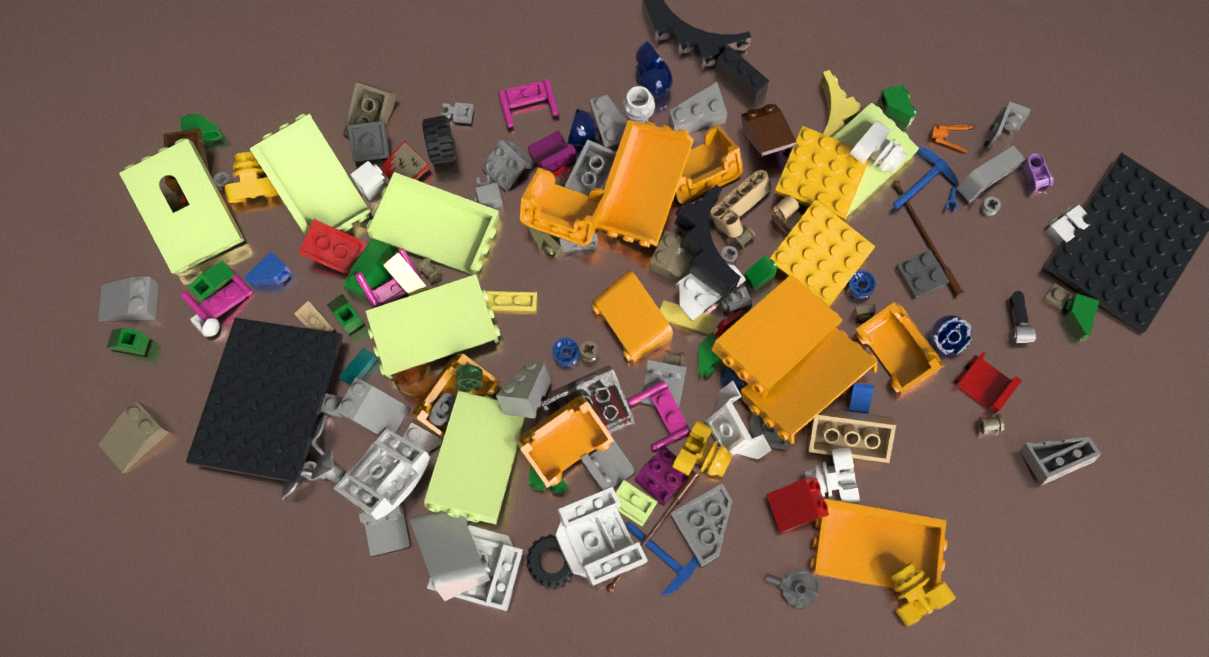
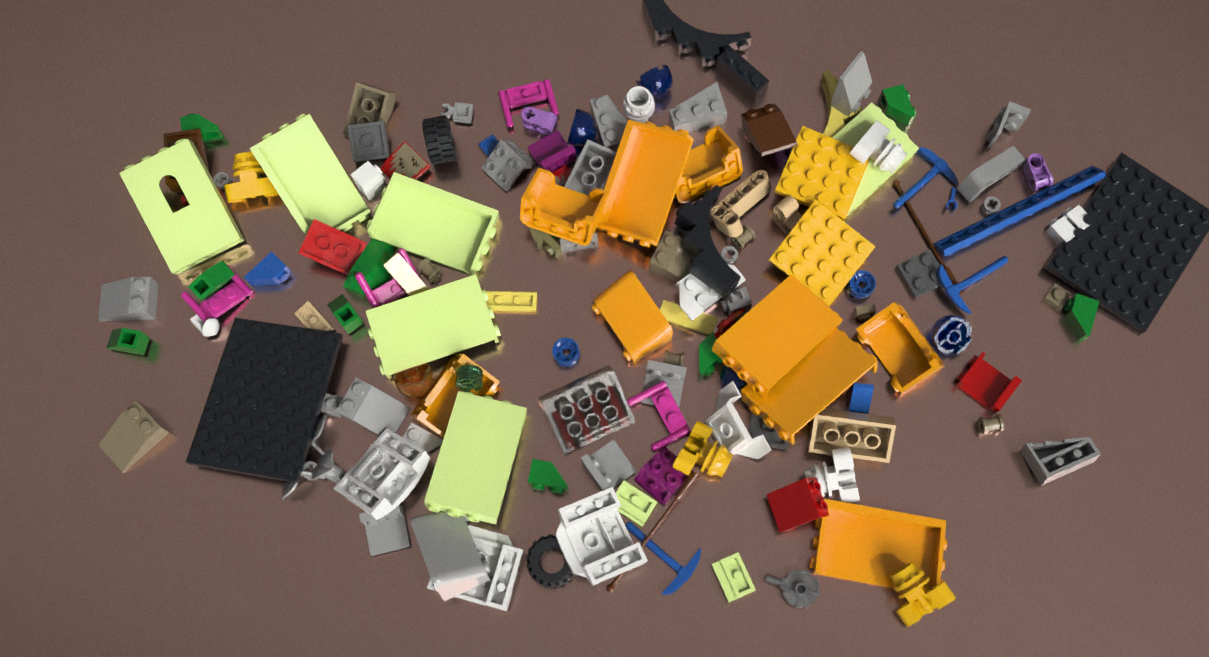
teal slope [339,348,378,386] -> none
light grey plate [428,393,456,426] -> none
light grey brick [474,175,503,209] -> none
light grey wedge [496,360,551,419] -> none
light orange windscreen [517,396,614,487] -> none
dark tan bush [580,341,598,363] -> none
clear blue cylinder [636,41,669,77] -> none
light grey plate [670,484,733,567] -> none
green slope [744,255,777,294] -> none
orange plant [931,123,975,153] -> none
piece [1009,291,1036,343] -> none
none -> blue tile [478,134,499,157]
none -> medium lavender piece [521,107,557,135]
none -> yellowish green plate [711,552,756,603]
none -> light grey slope [830,51,872,117]
none -> blue plate [934,165,1106,256]
none -> blue piece [936,256,1008,314]

